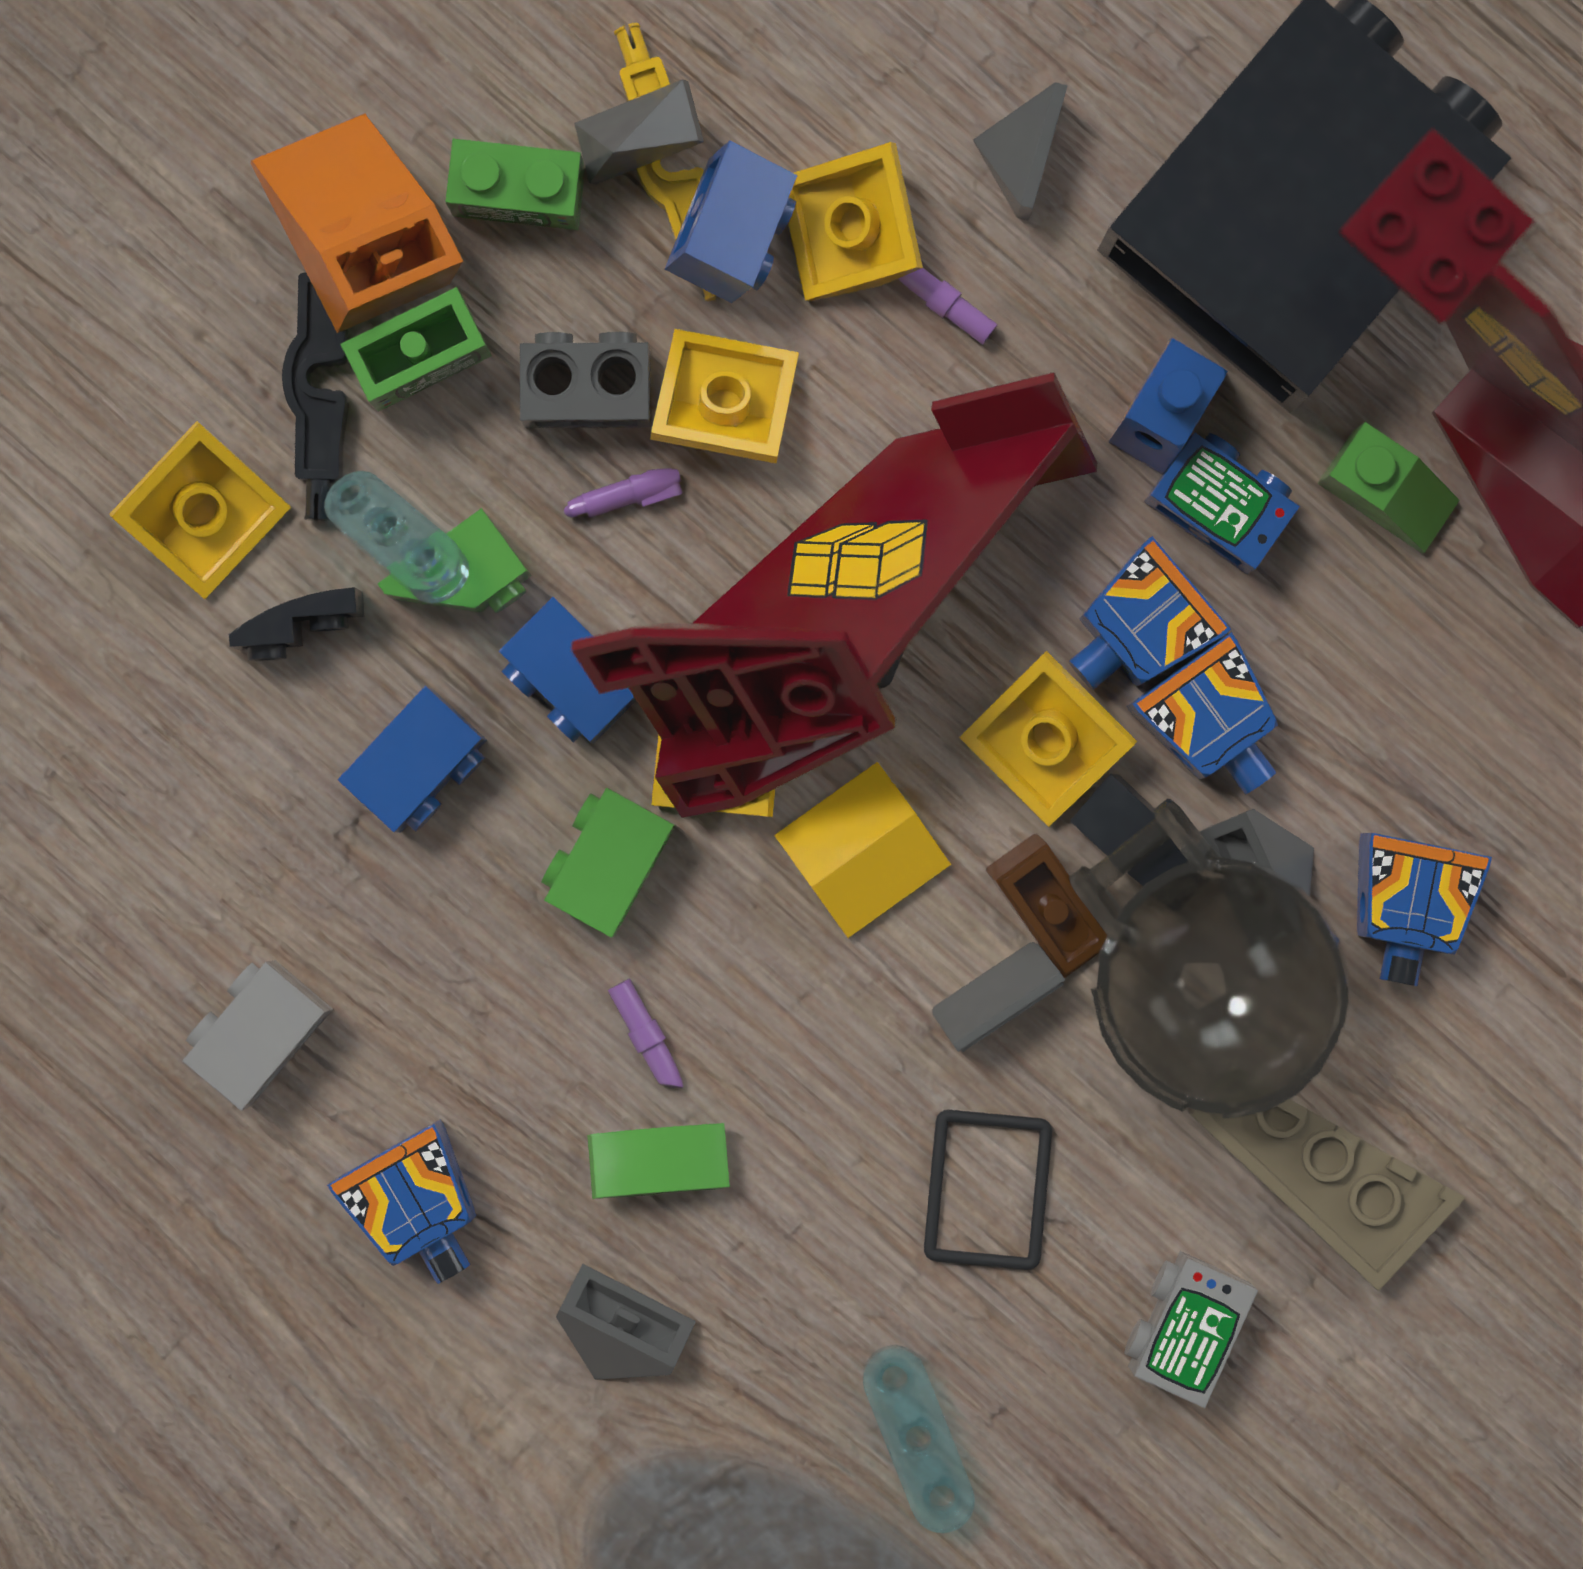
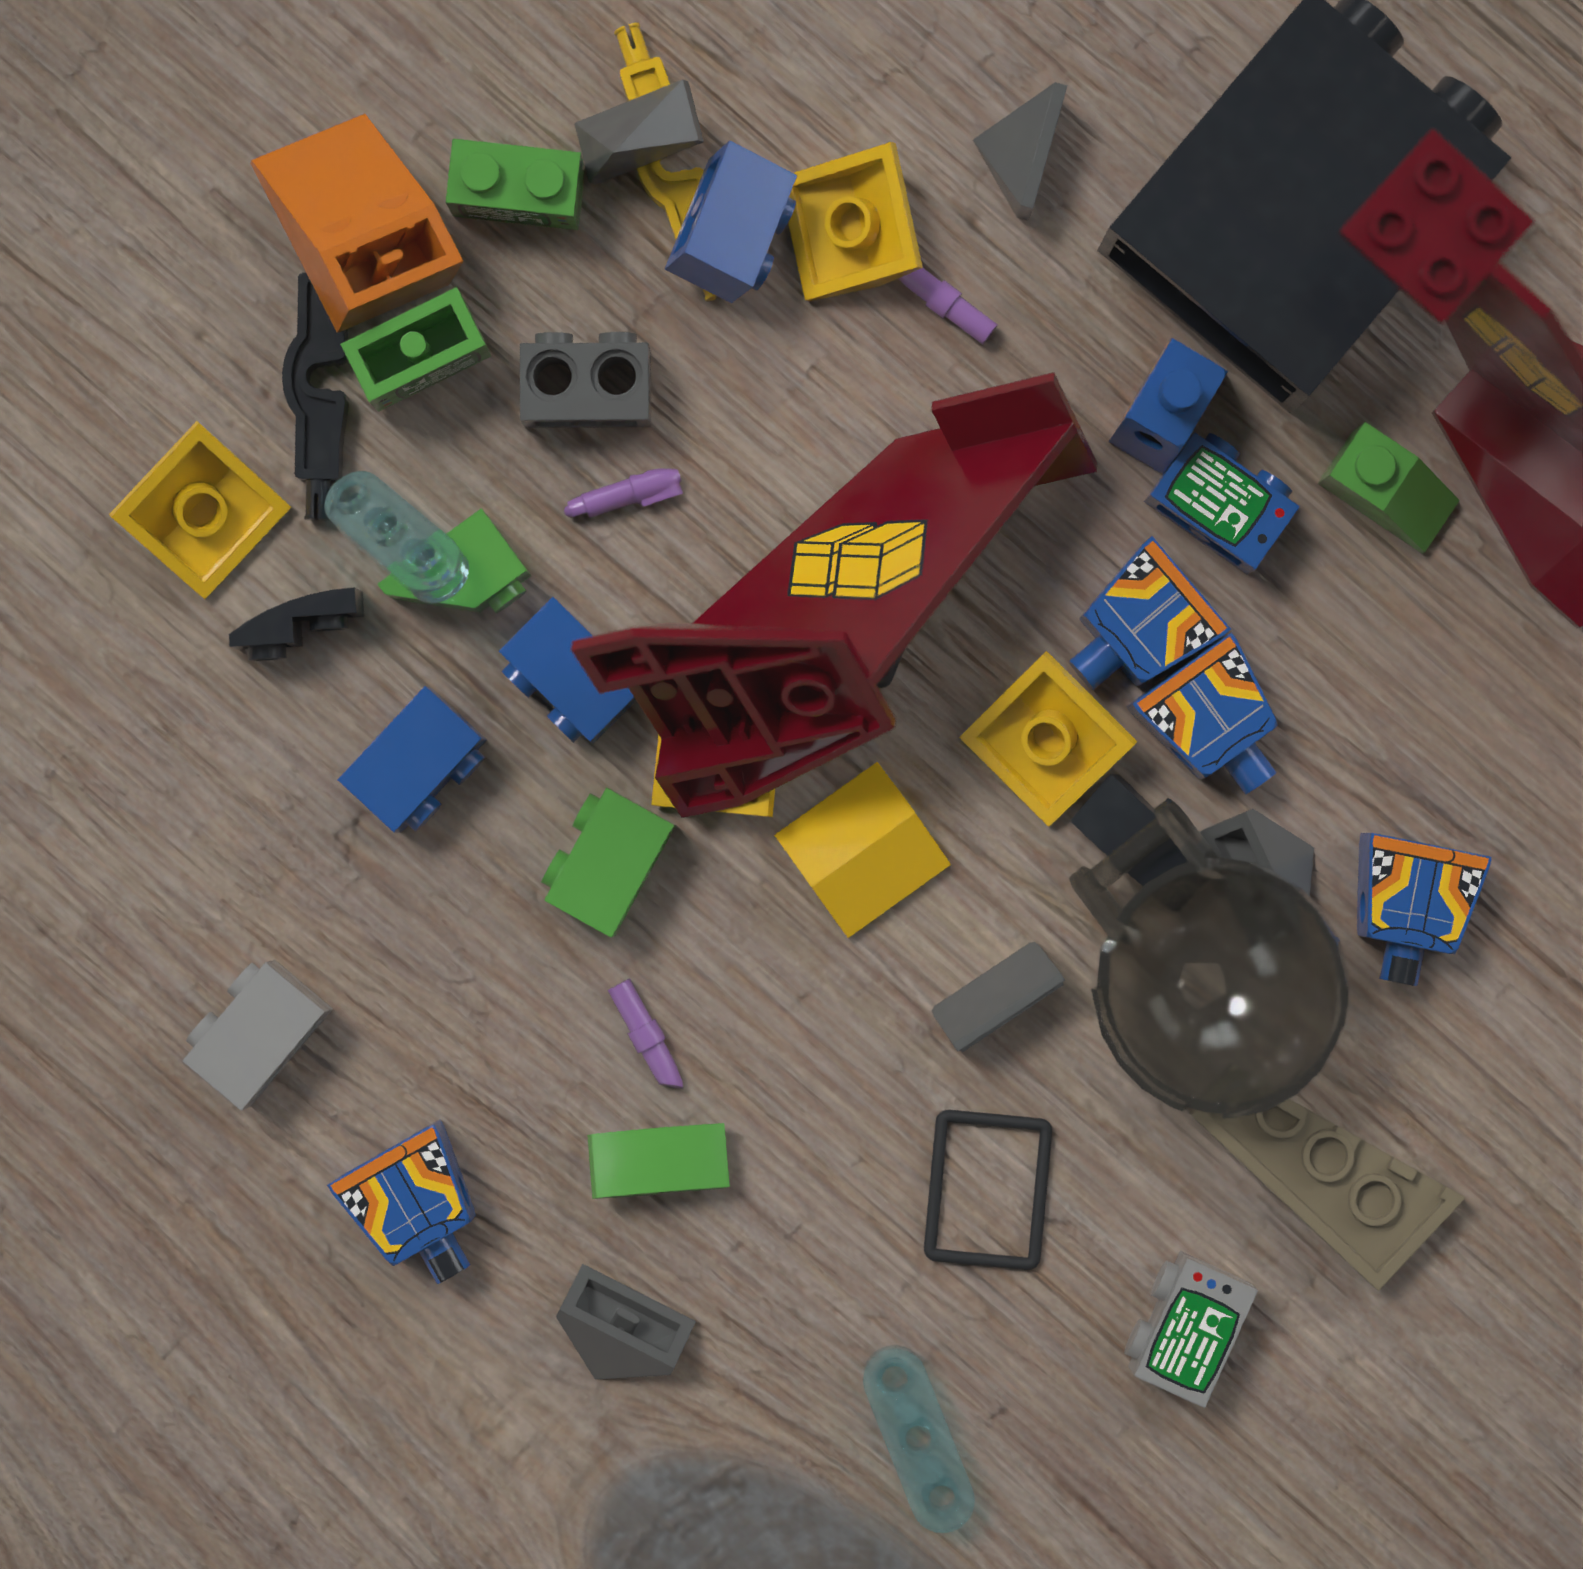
yellow slope [650,329,799,464] -> none
reddish brown slope [986,834,1115,979] -> none

